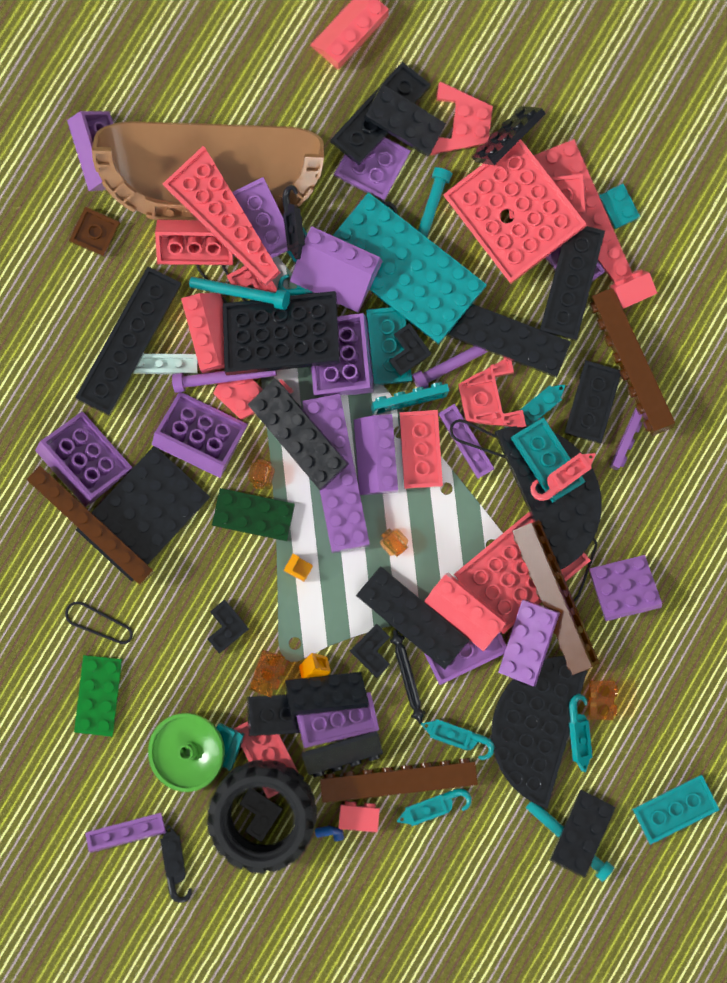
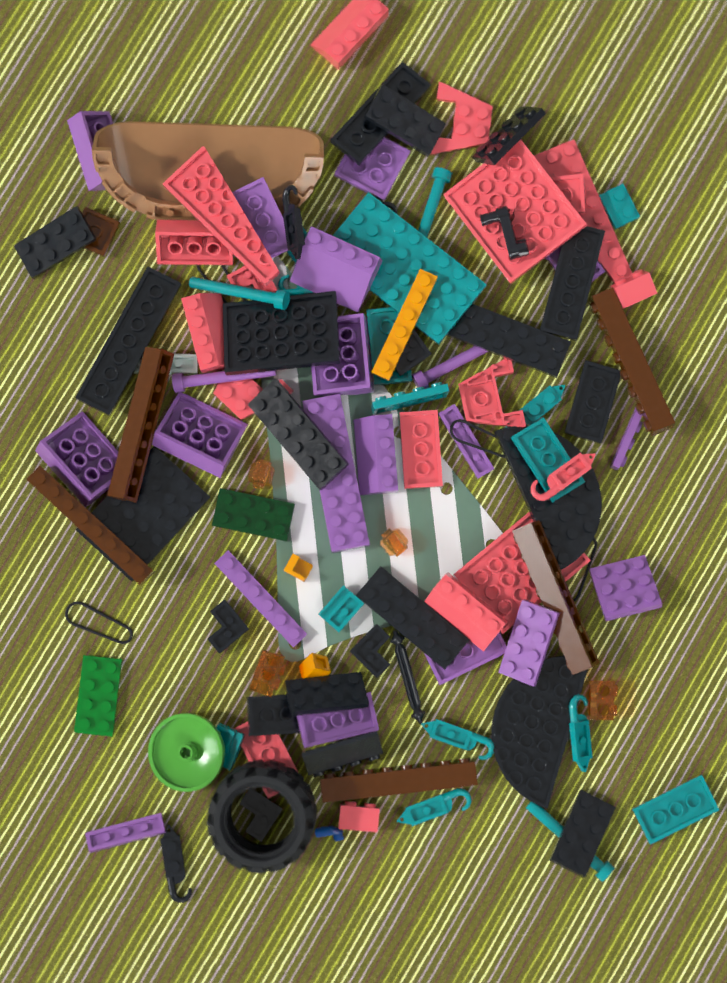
none -> black plate [14,206,97,279]
none -> reddish brown brick [107,347,174,503]
none -> medium lavender plate [214,550,307,648]
none -> teal plate [318,585,365,632]
none -> light orange plate [372,269,438,381]
none -> black beam [480,206,529,260]

